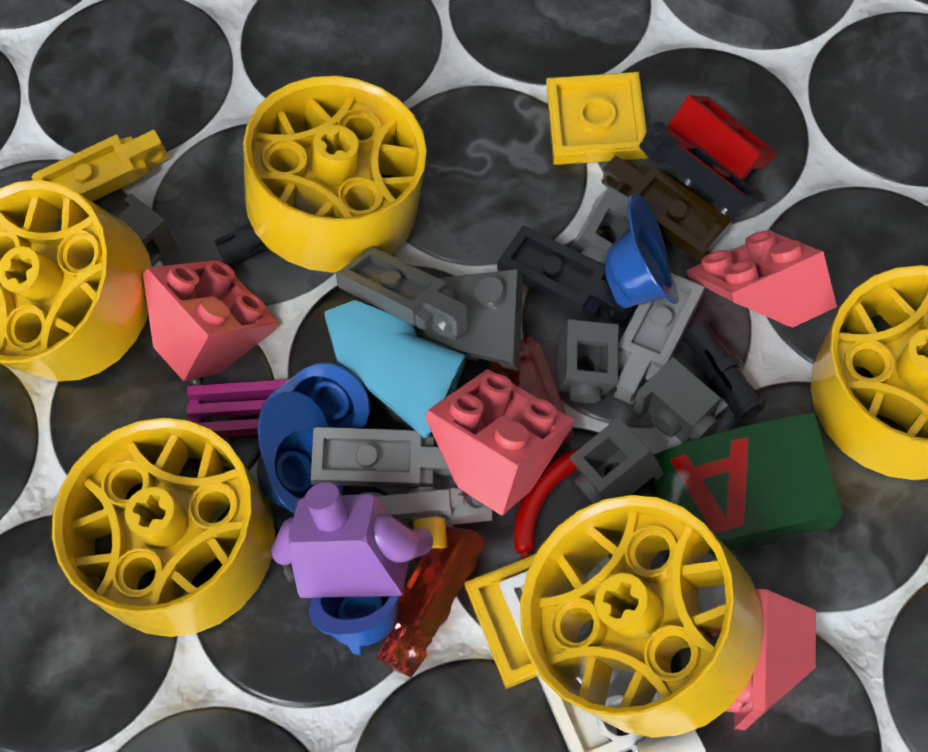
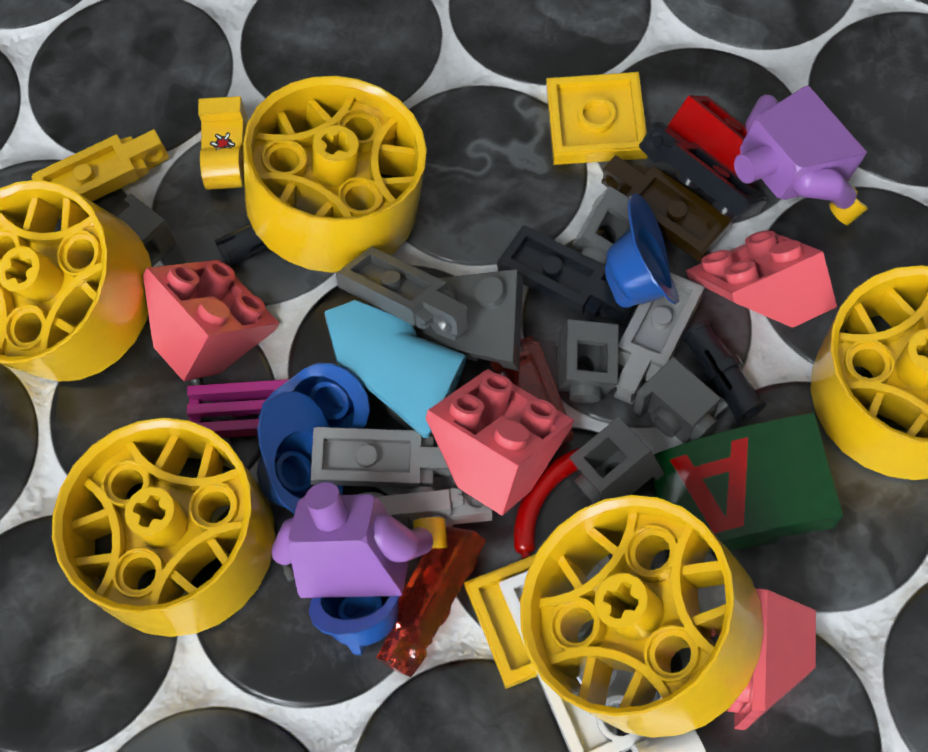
none -> yellow leg [198,96,249,190]
none -> medium lavender torso [734,85,868,225]

